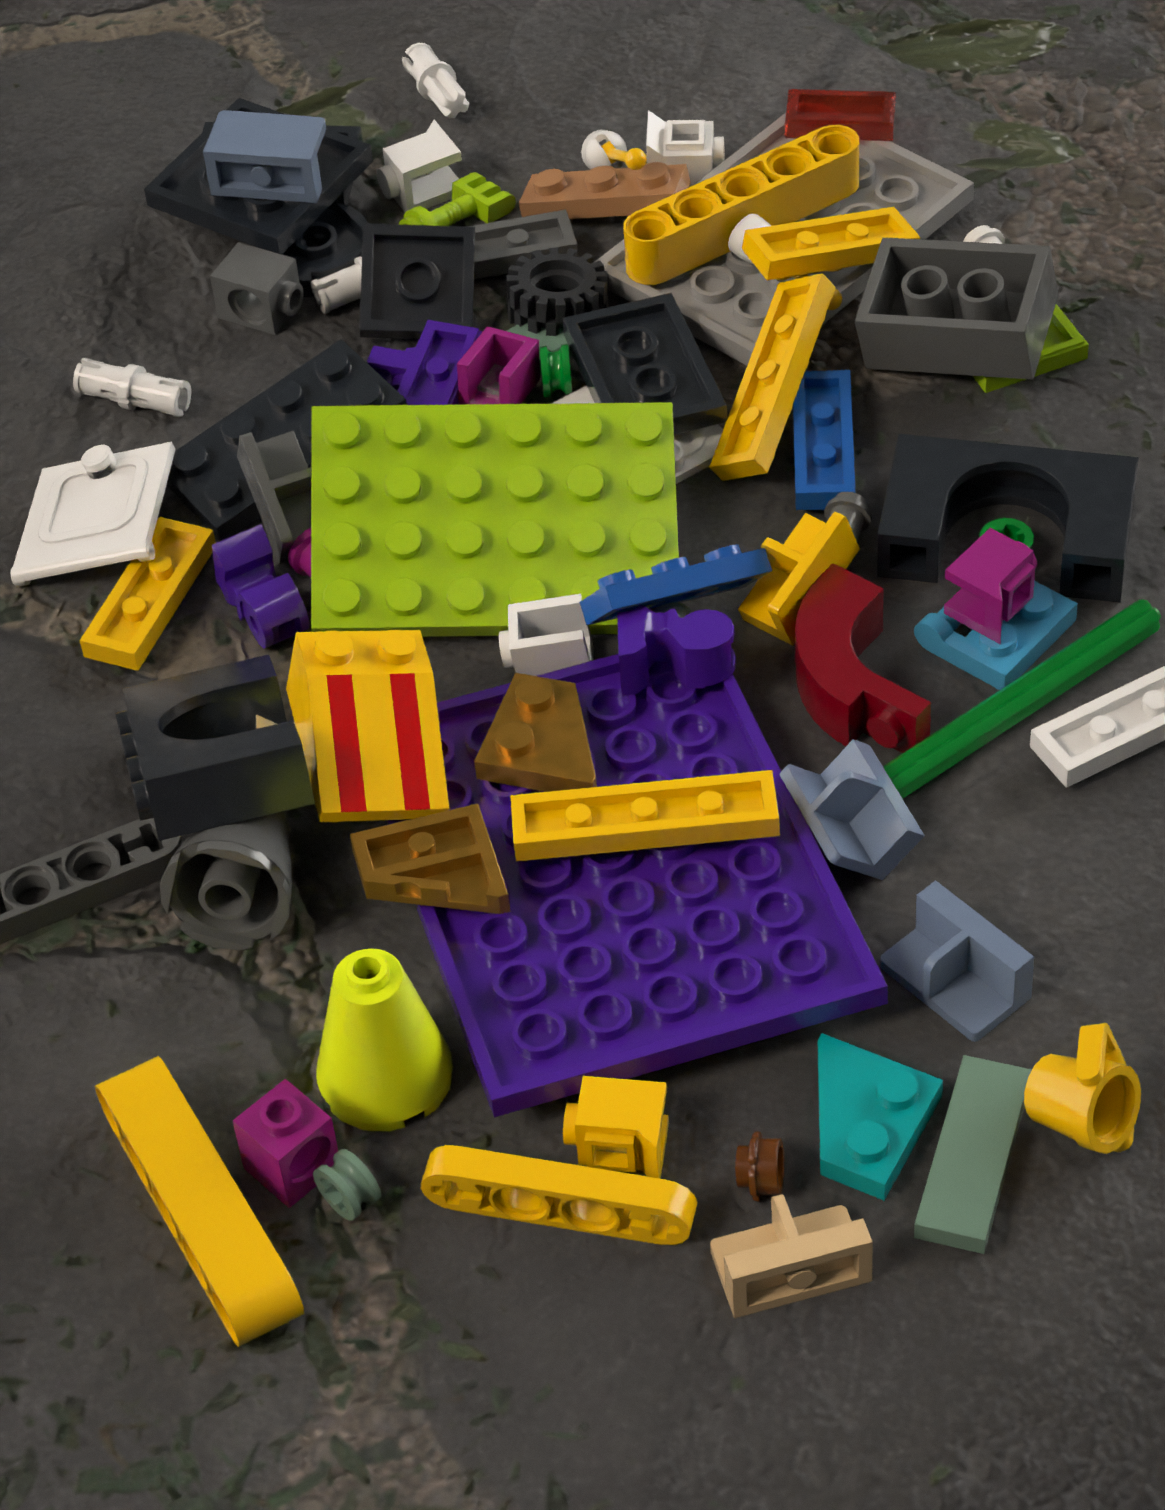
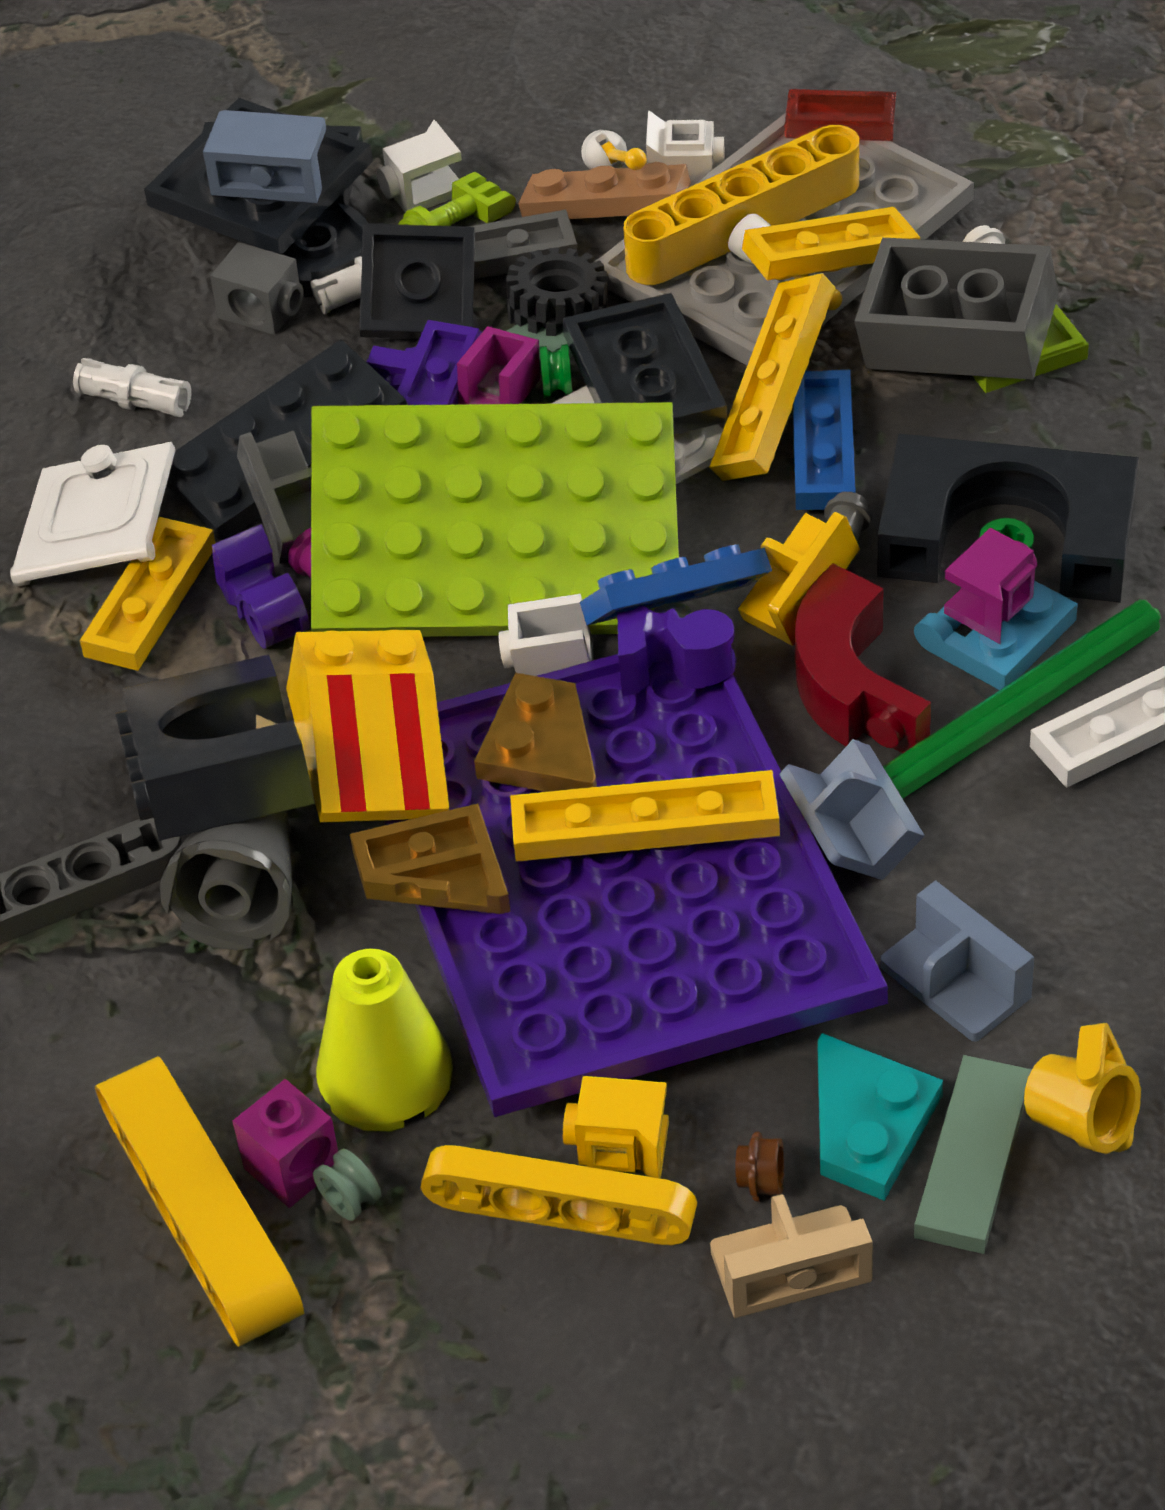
white axle [402,43,469,118] -> none

